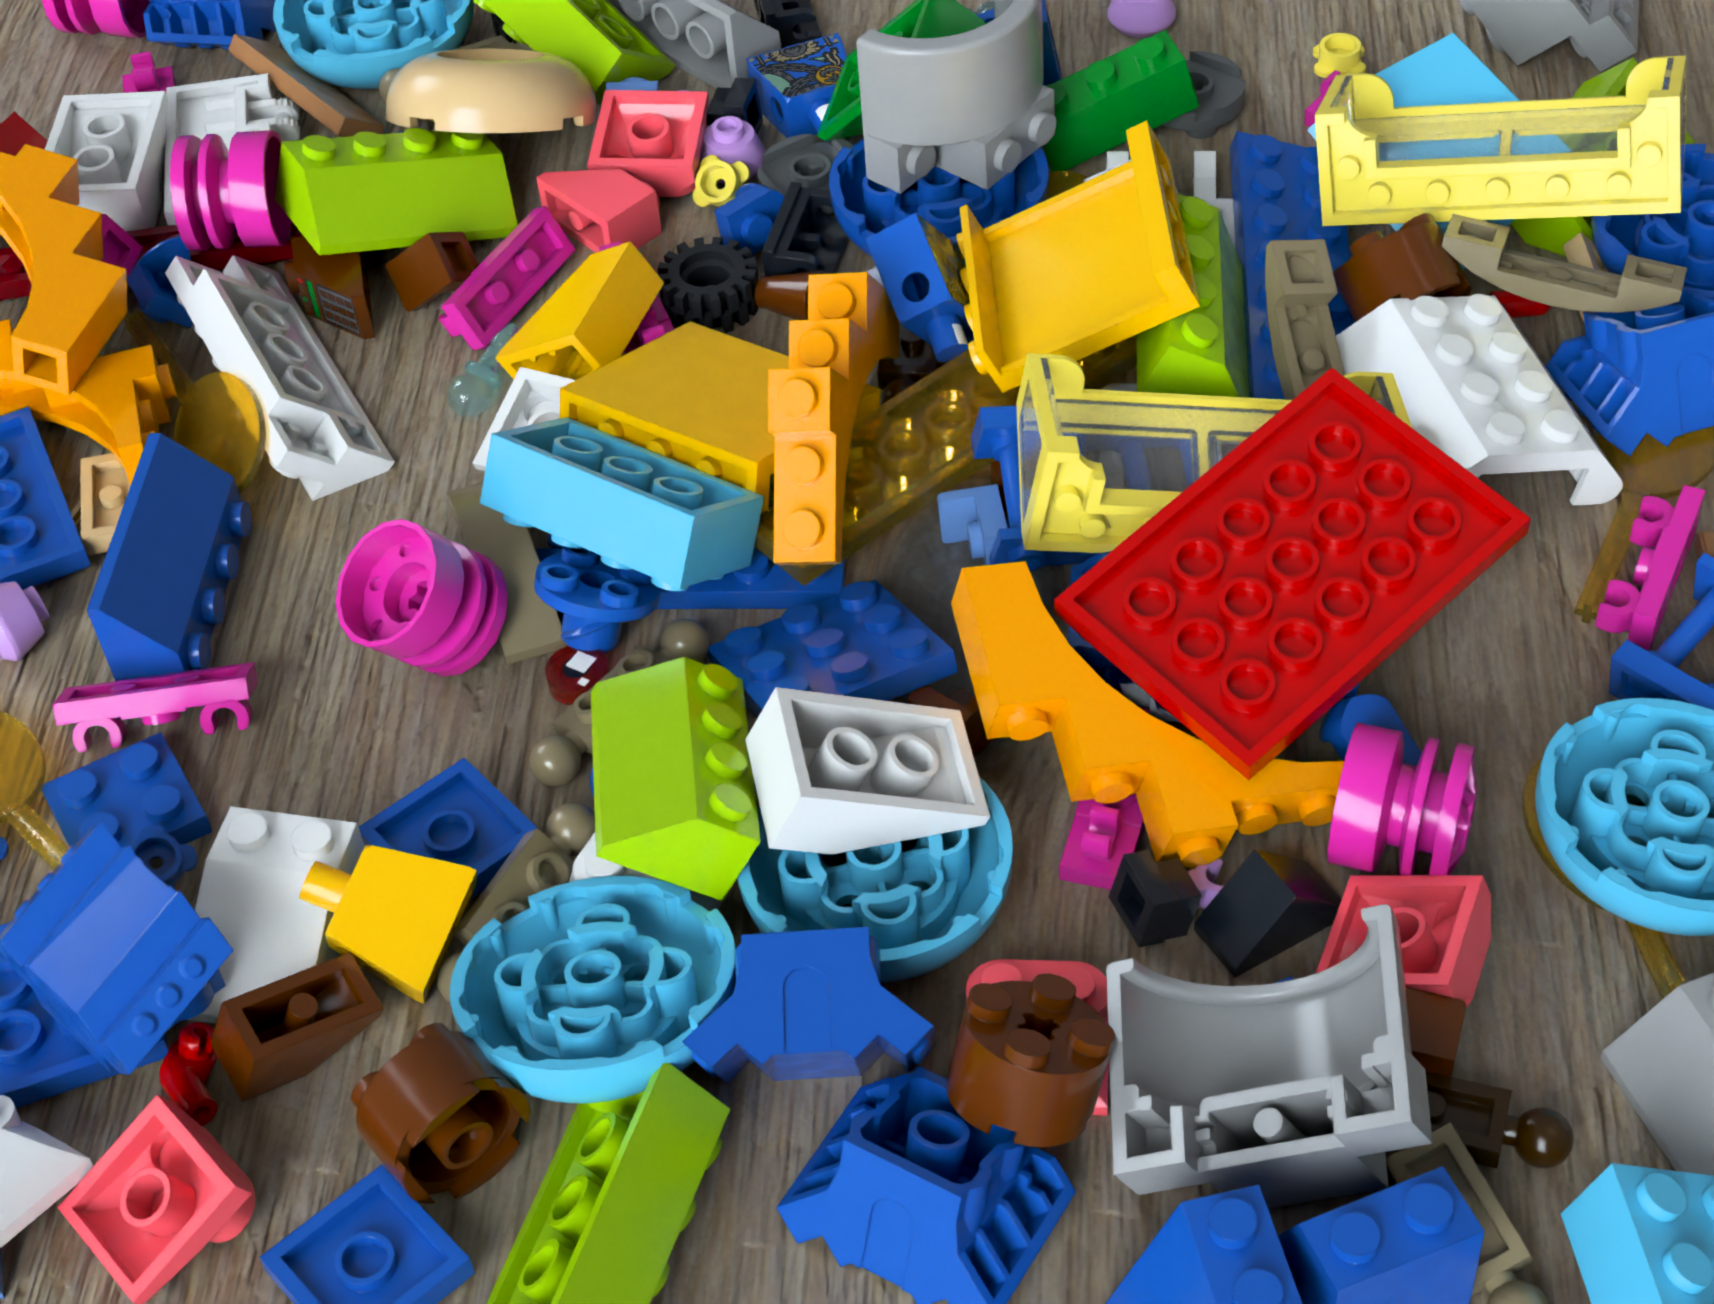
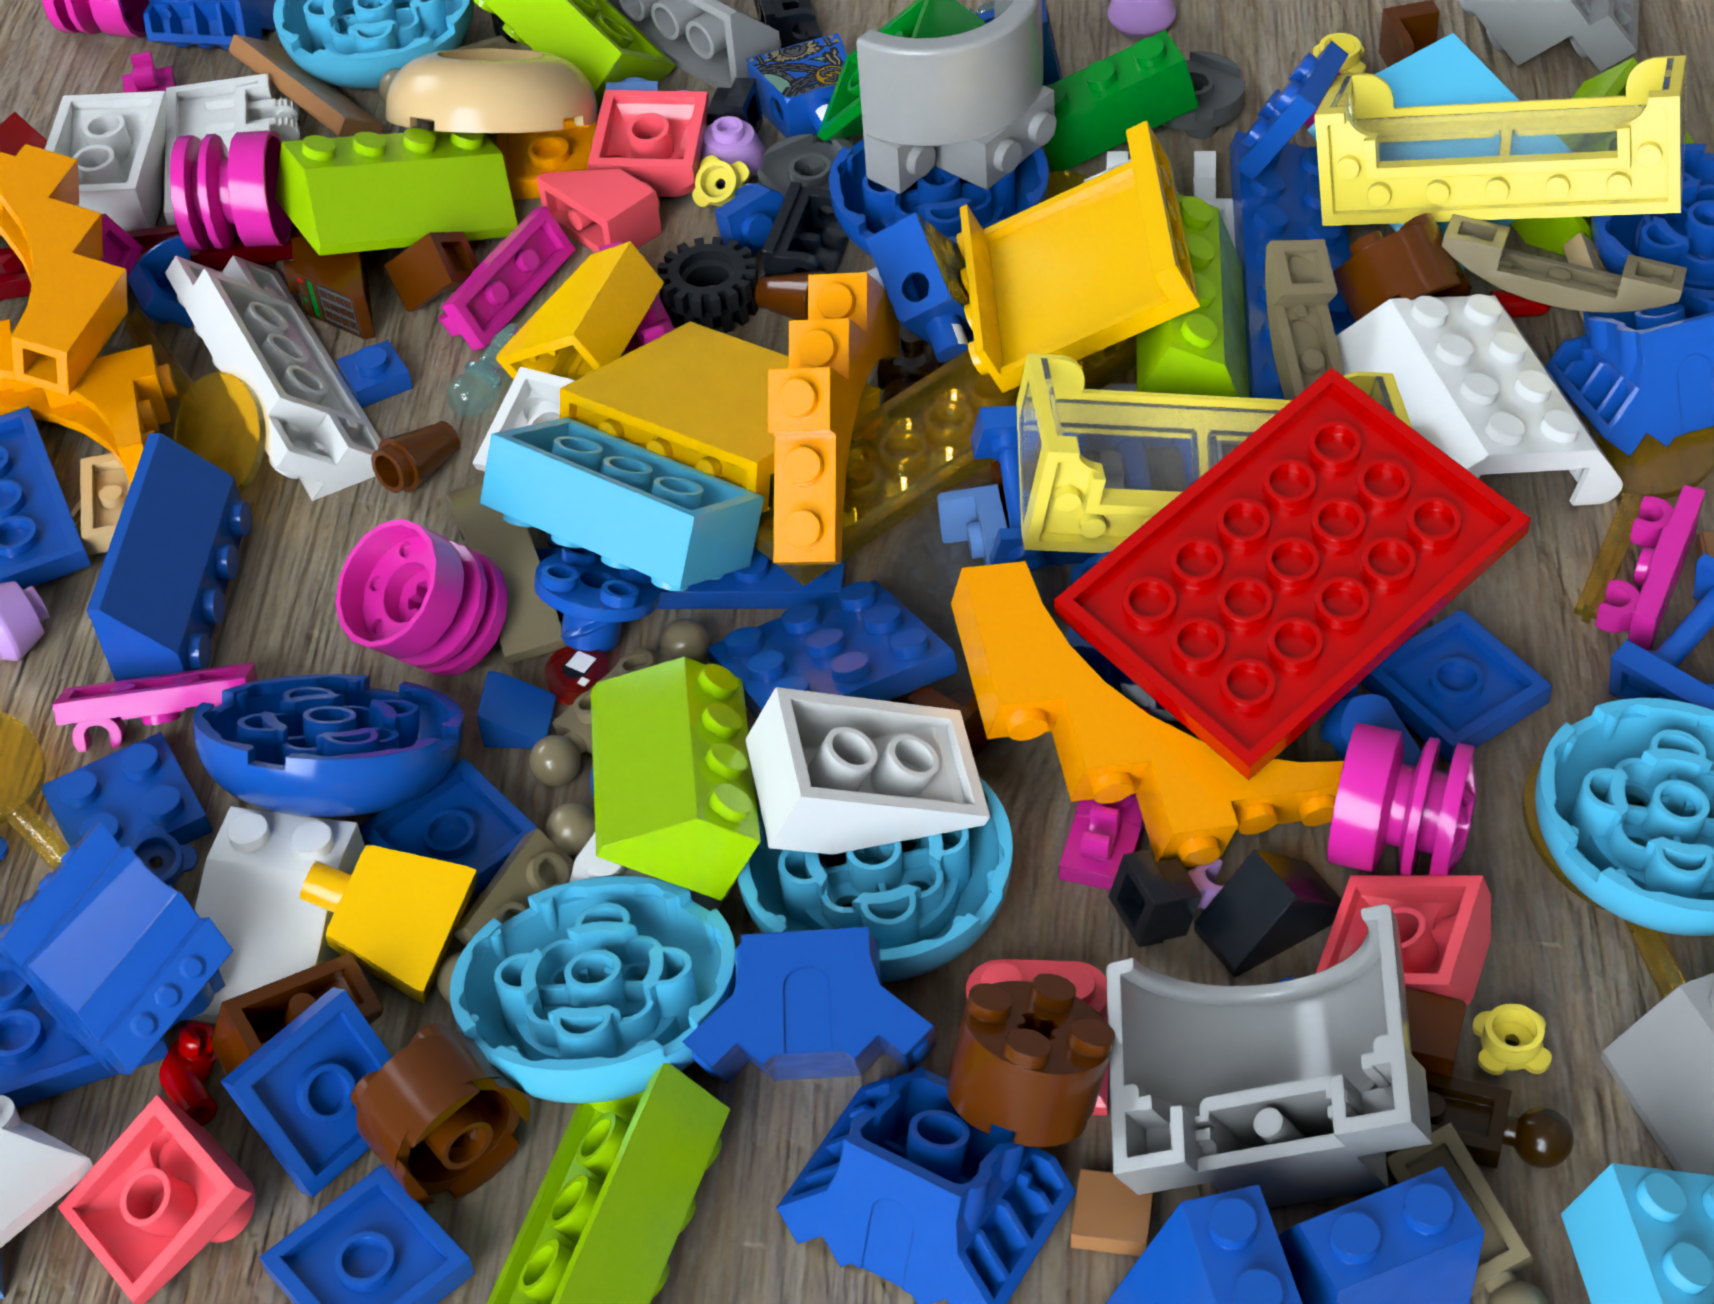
none -> blue brick [193,674,463,817]
none -> blue plate [220,987,392,1197]
none -> blue plate [336,340,413,408]
none -> reddish brown cone [371,421,460,493]
none -> blue slope [477,671,558,749]
none -> light orange tile [496,113,599,200]
none -> medium nougat tile [1071,1169,1154,1256]
none -> blue plate [1236,41,1349,181]
none -> blue plate [1361,609,1553,764]
none -> reddish brown panel [1379,0,1440,67]
none -> light yellow plate [1472,1003,1552,1075]

